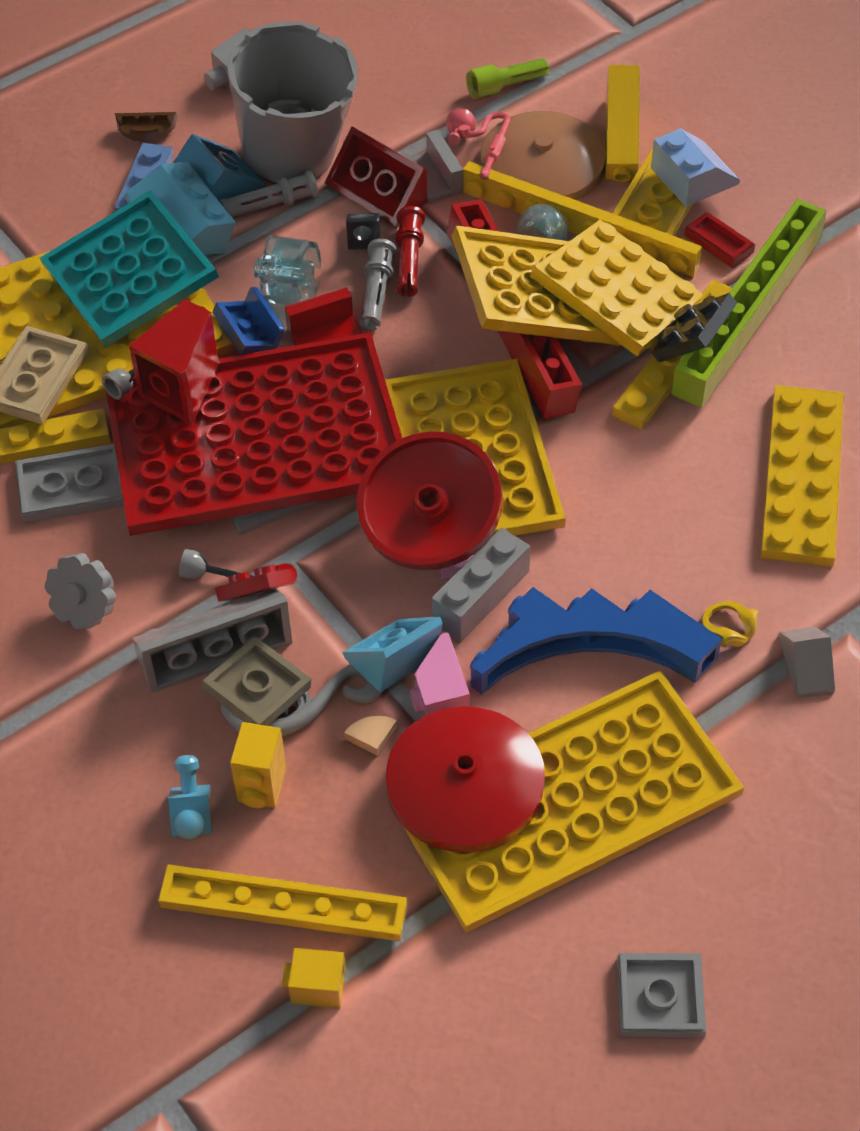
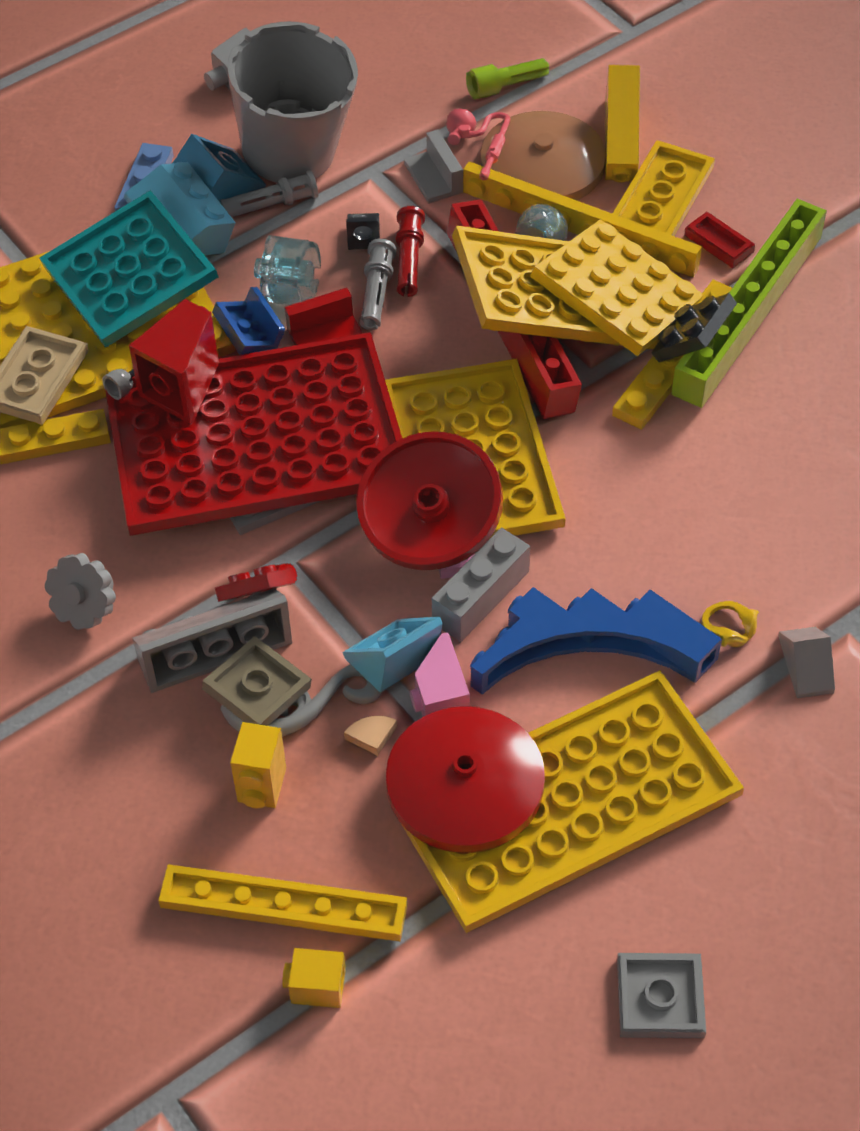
light grey tile [15,444,124,523] -> none
reddish brown plate [115,112,177,142] -> none
medium azure piece [168,755,212,840] -> none
light grey hinge [179,549,254,579] -> none
red slope [324,126,427,227] -> none
light blue slope [651,128,740,207] -> none
yellow plate [760,385,844,567] -> none

